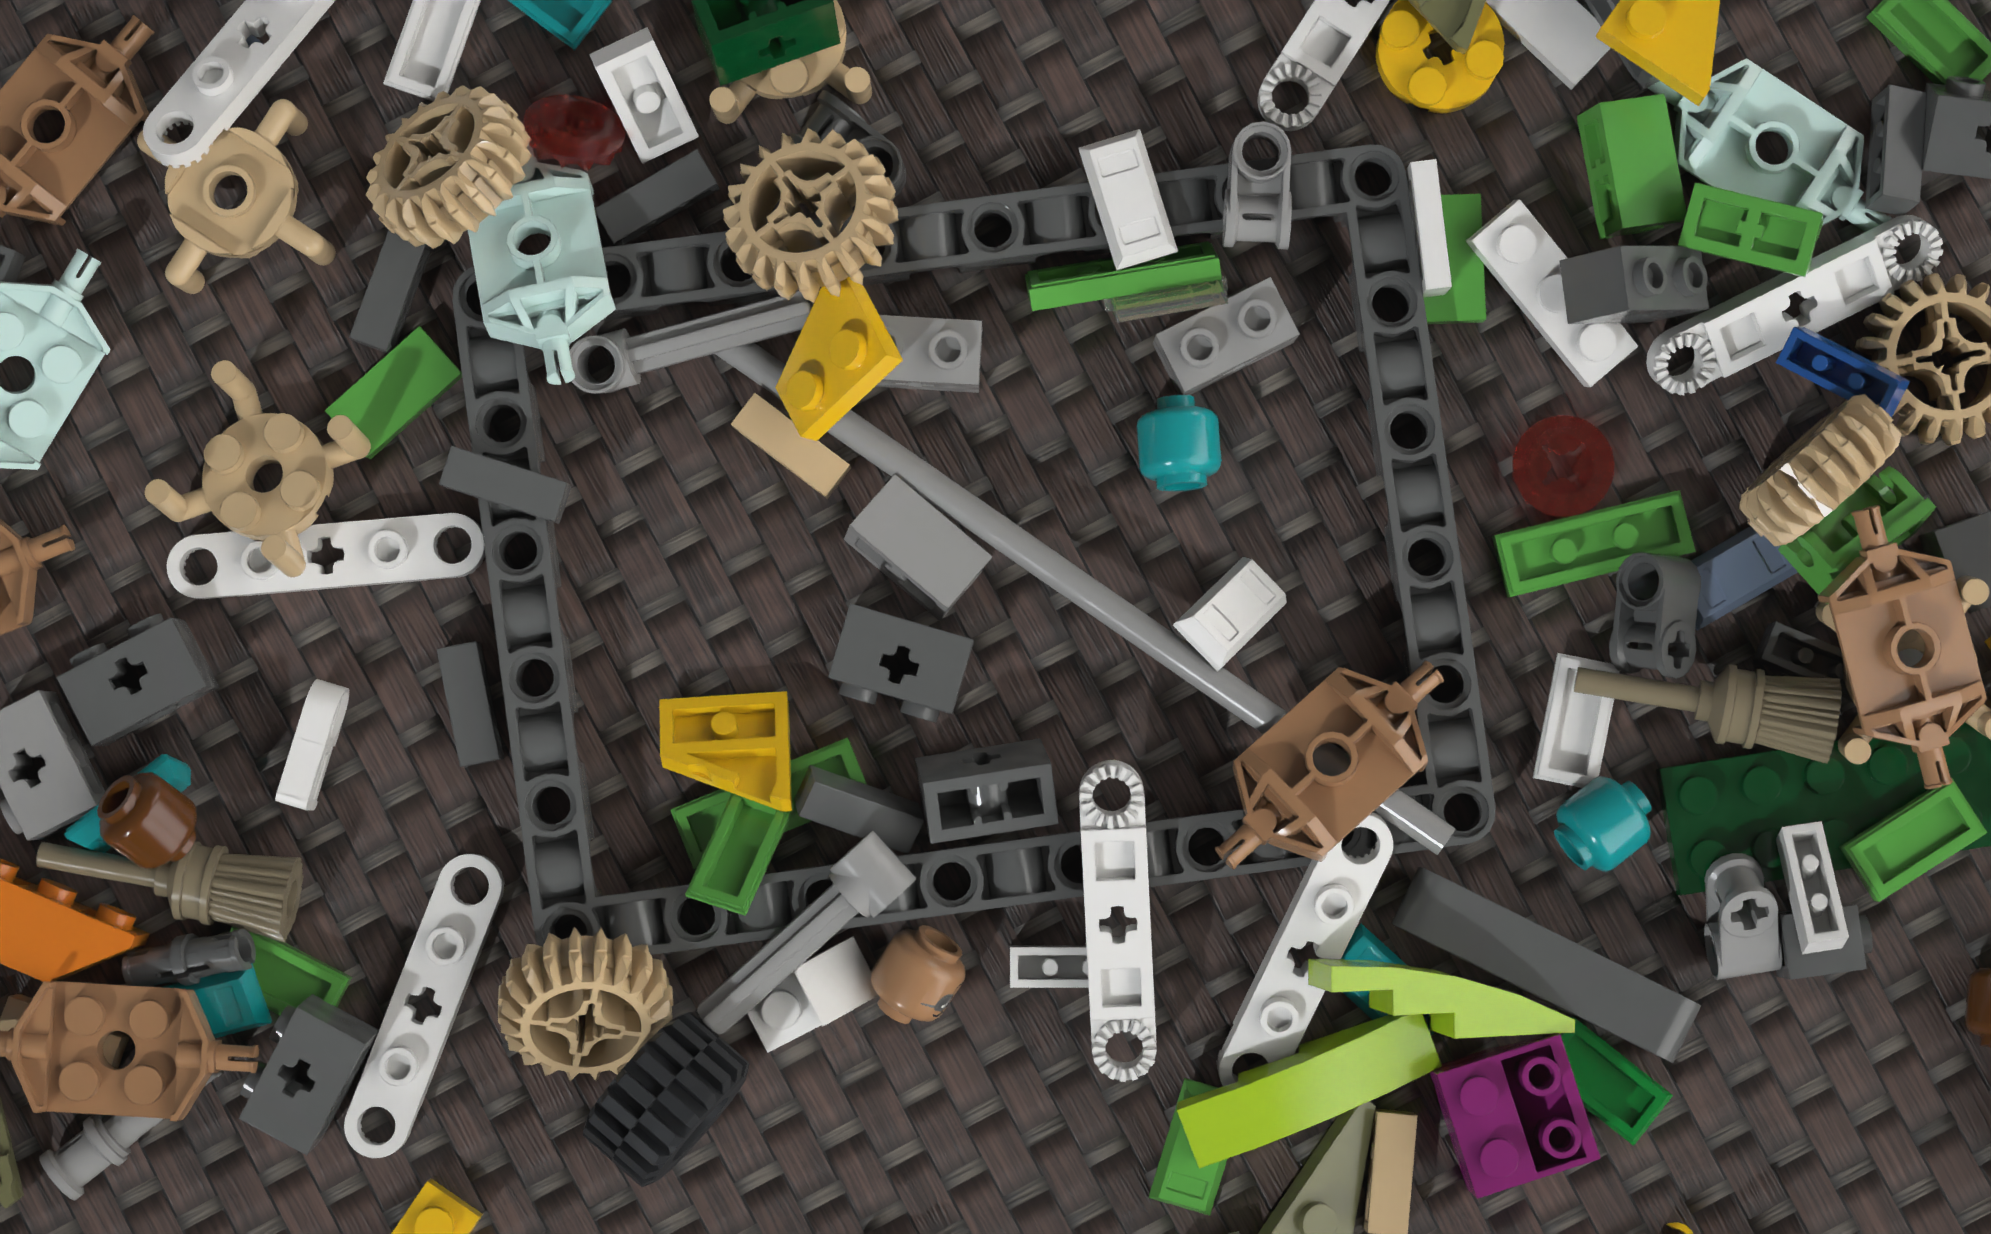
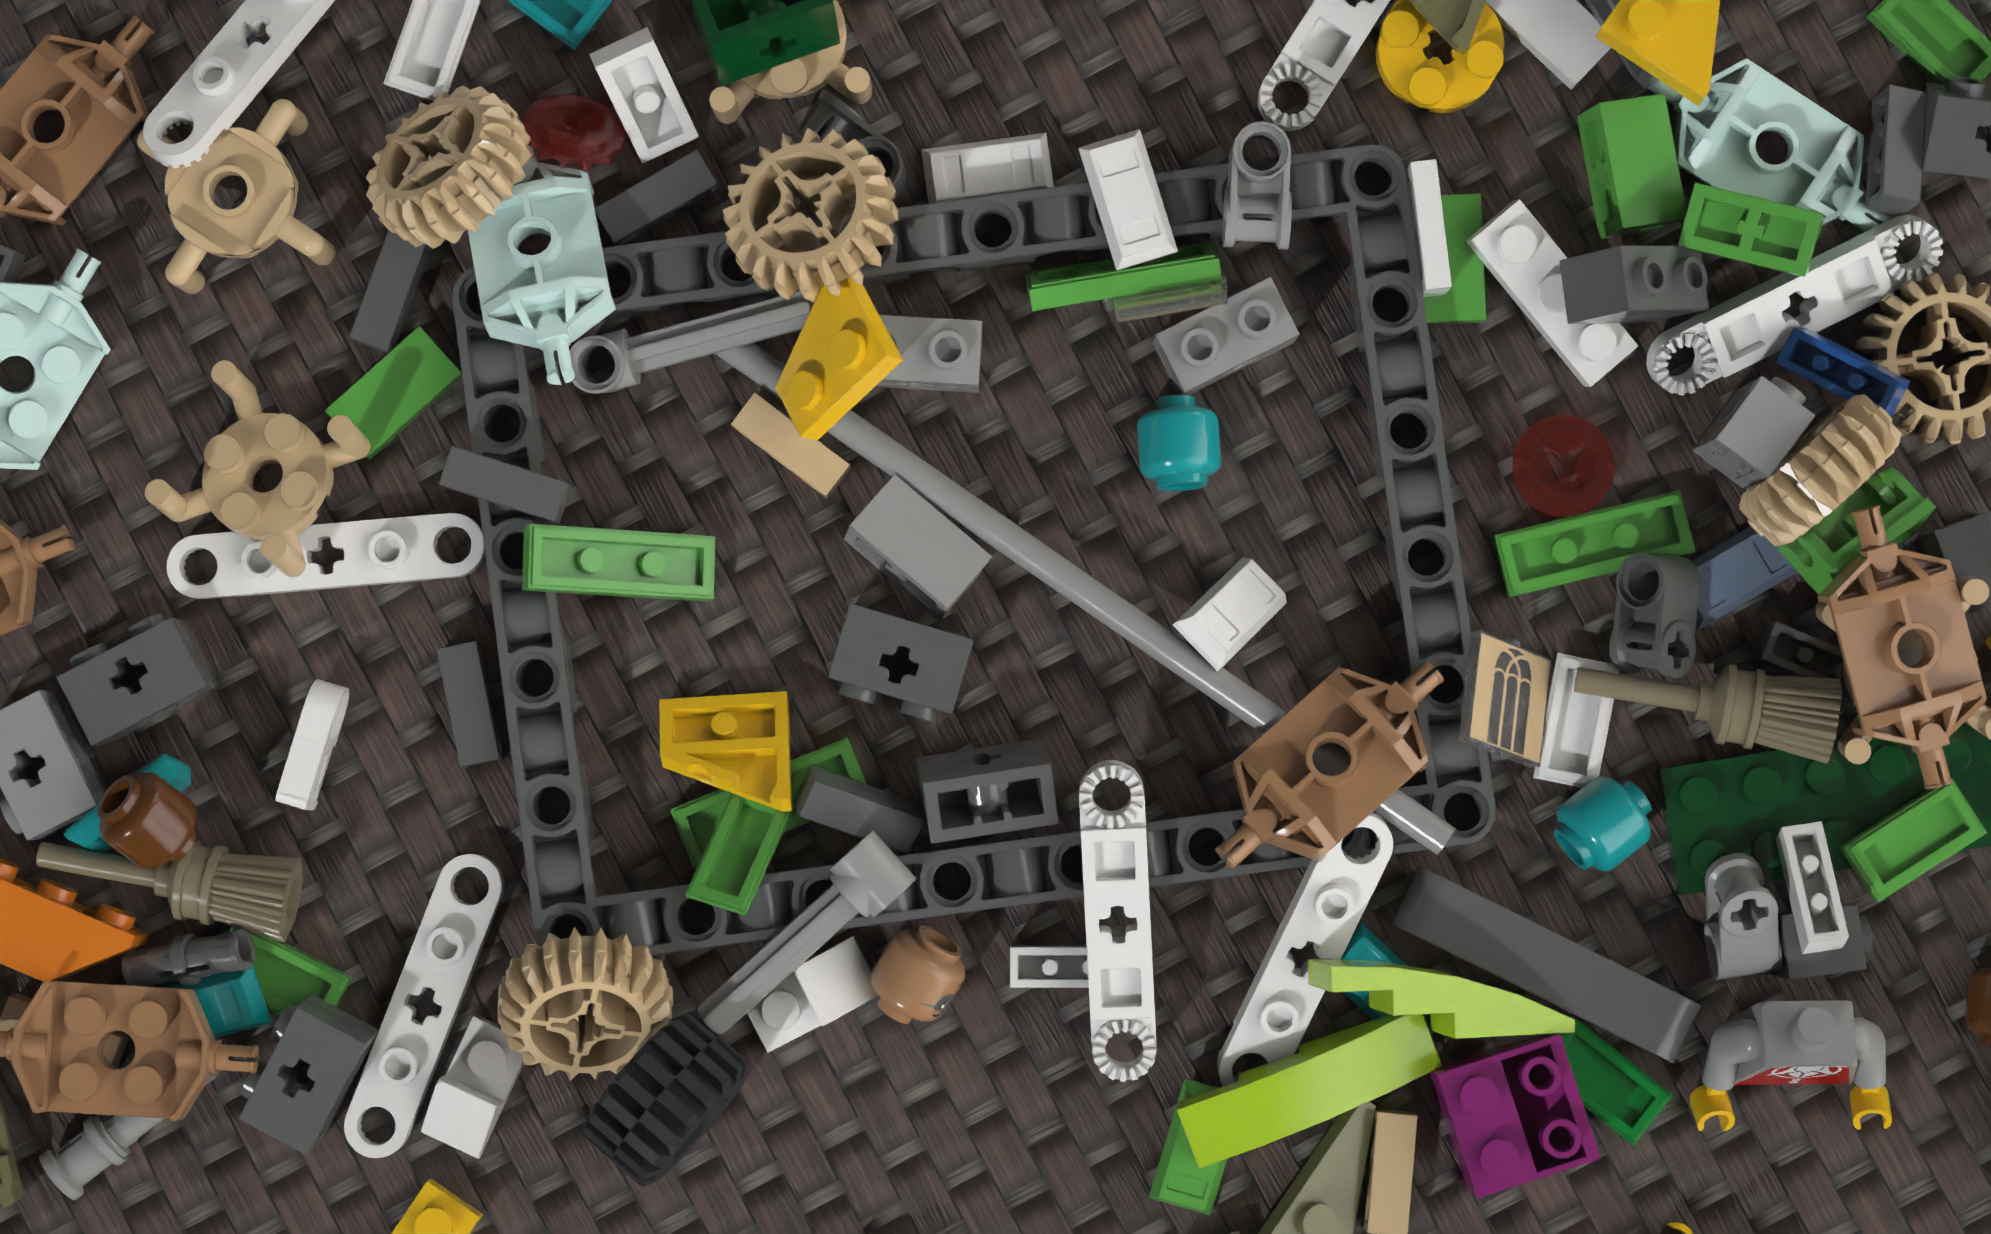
none -> white slope [421,1015,524,1159]
none -> bright green tile [522,524,715,602]
none -> white tile [921,133,1054,204]
none -> piece [1459,631,1552,768]
none -> light grey torso [1690,1000,1892,1131]
none -> light grey brick [1692,376,1815,488]

